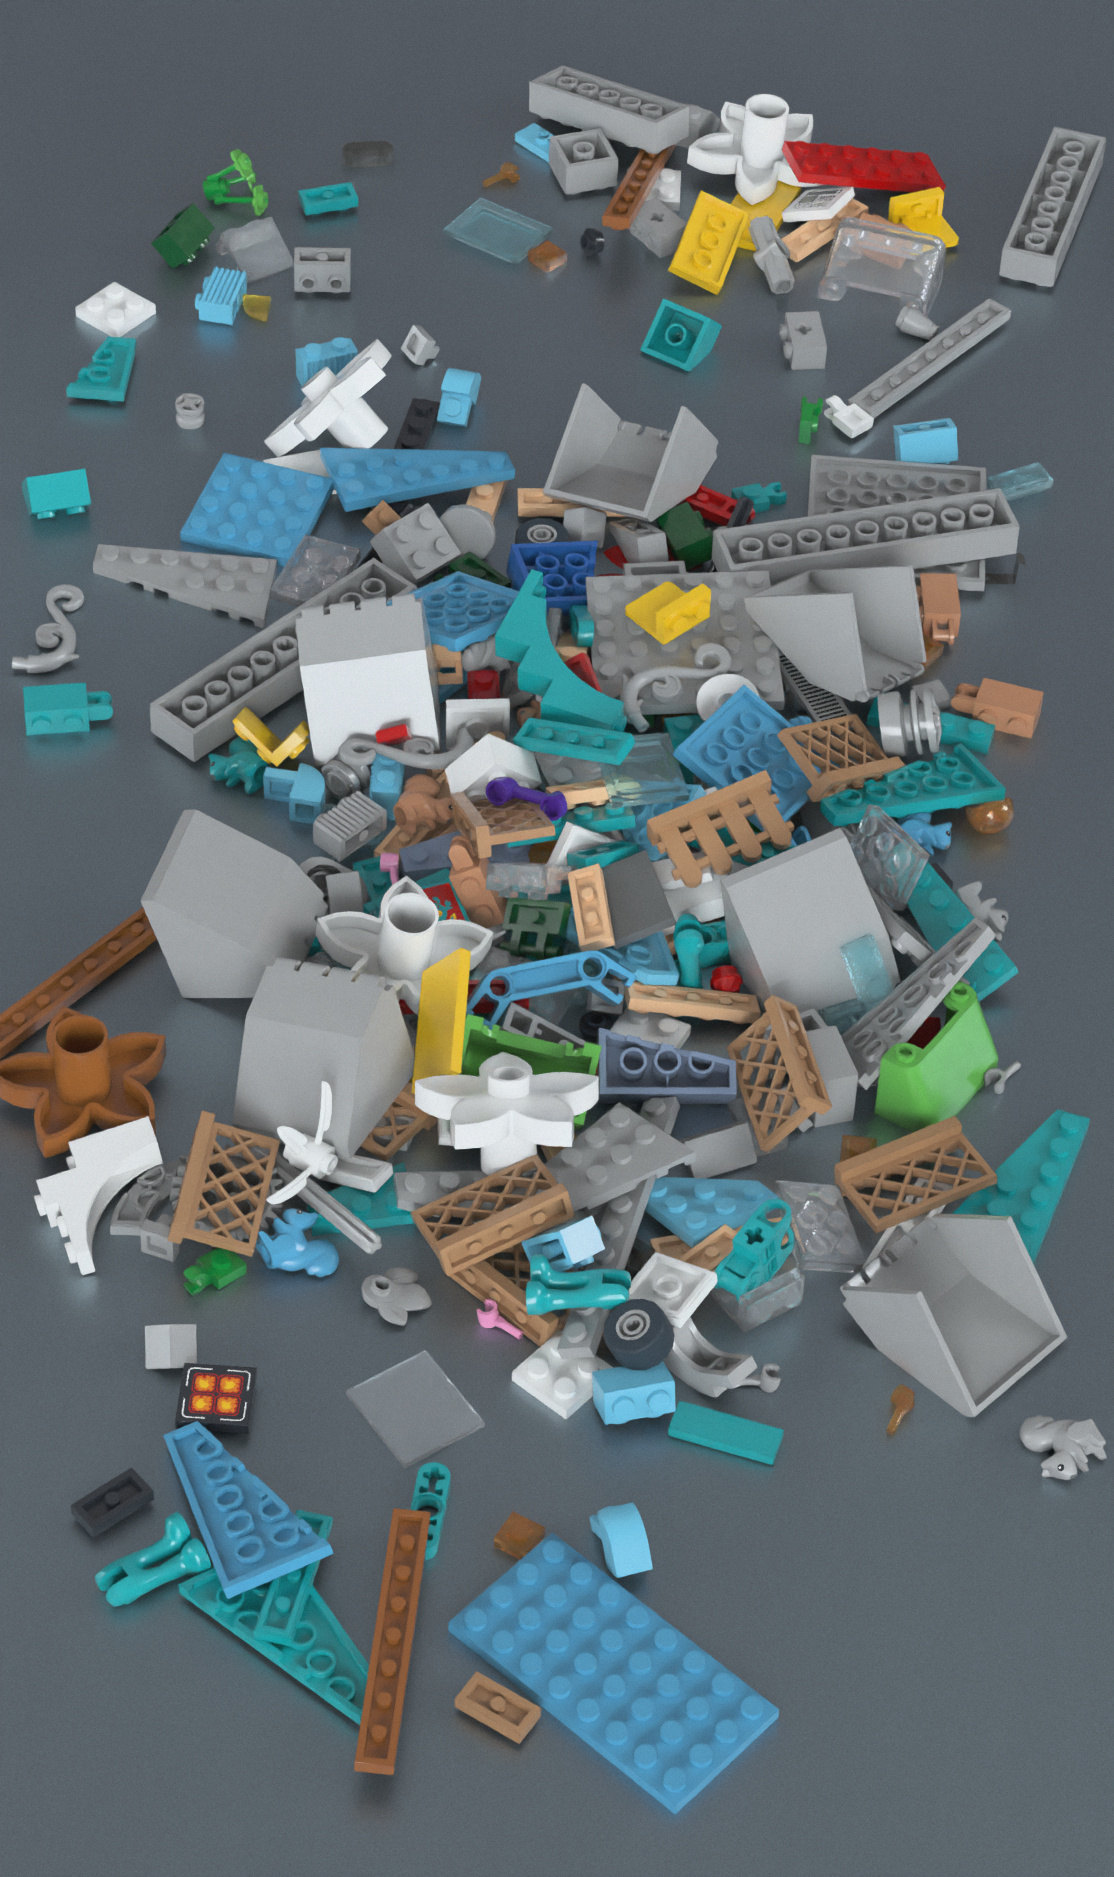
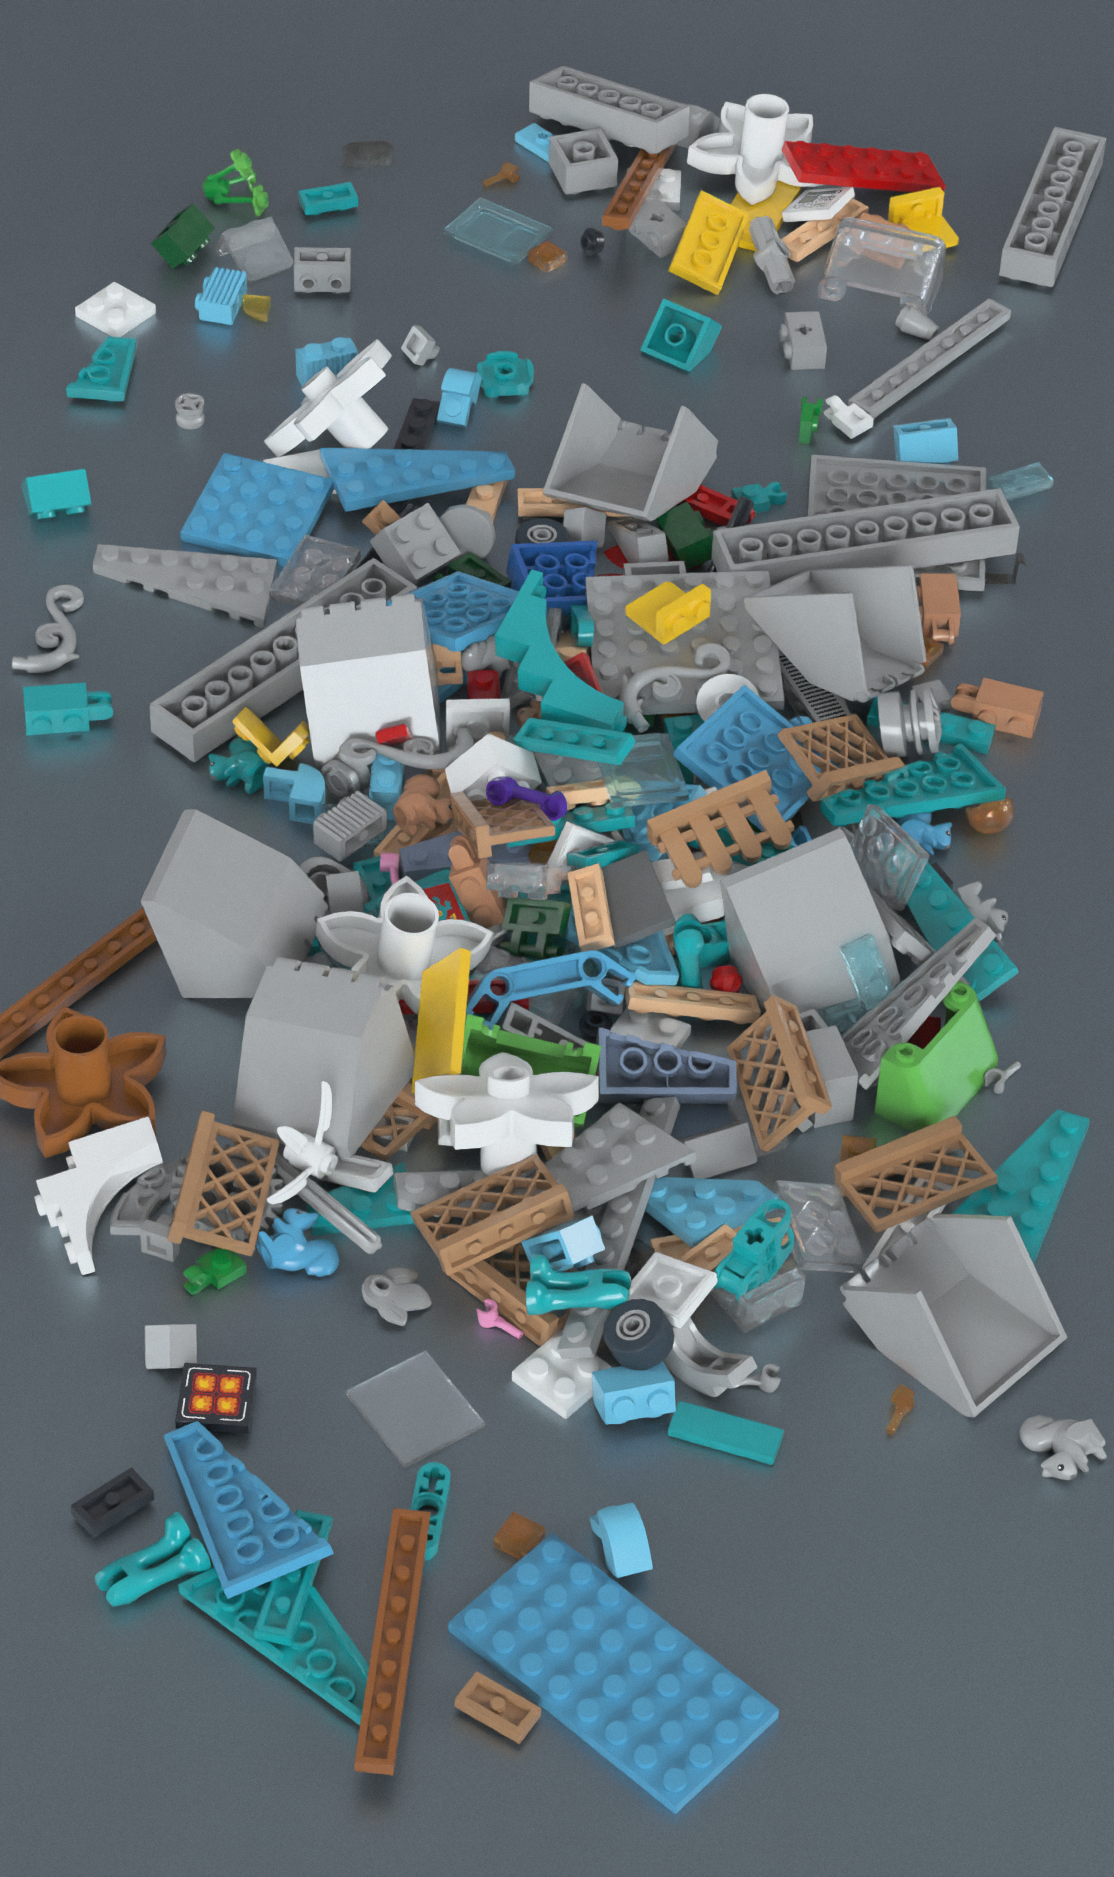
none -> teal plate [476,351,534,398]

